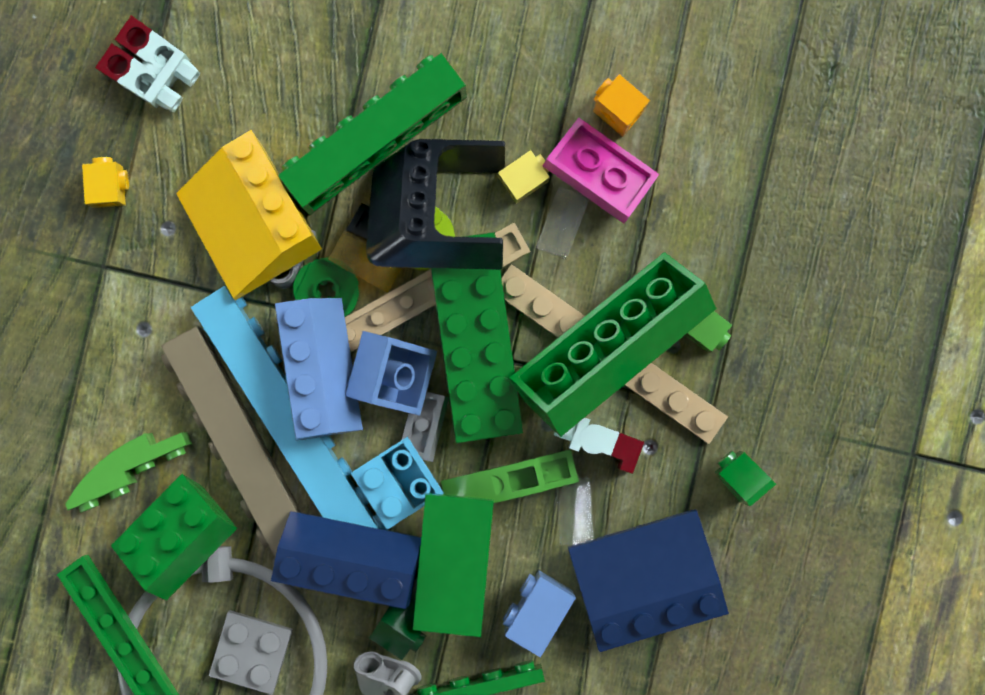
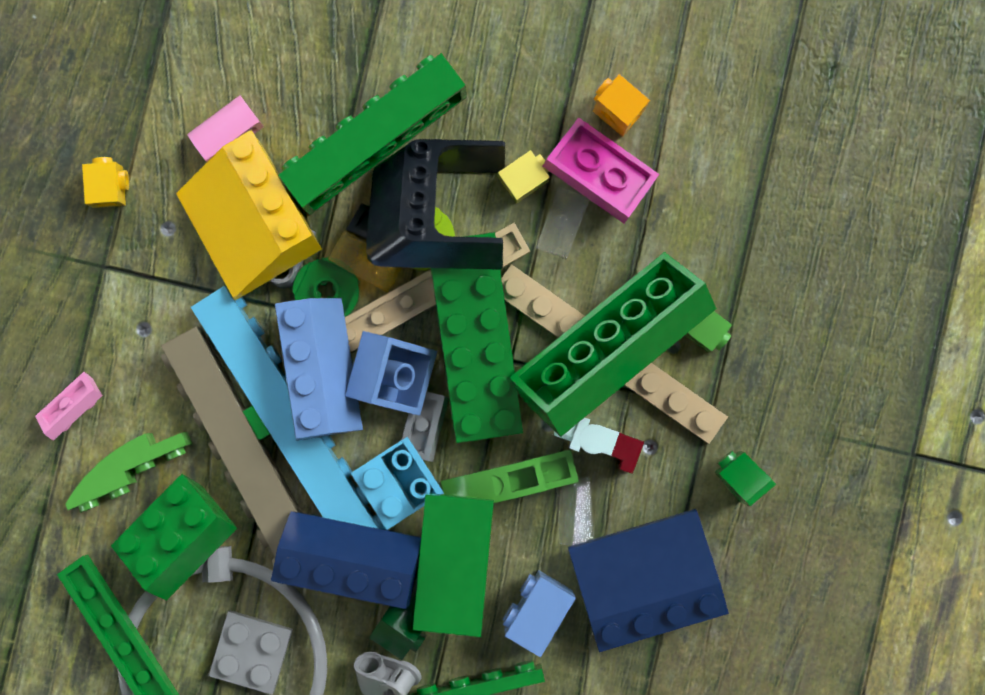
light aqua hips [95,15,200,112] -> none
none -> bright pink plate [35,372,103,441]
none -> bright pink brick [187,95,264,162]
none -> green tile [242,405,271,440]

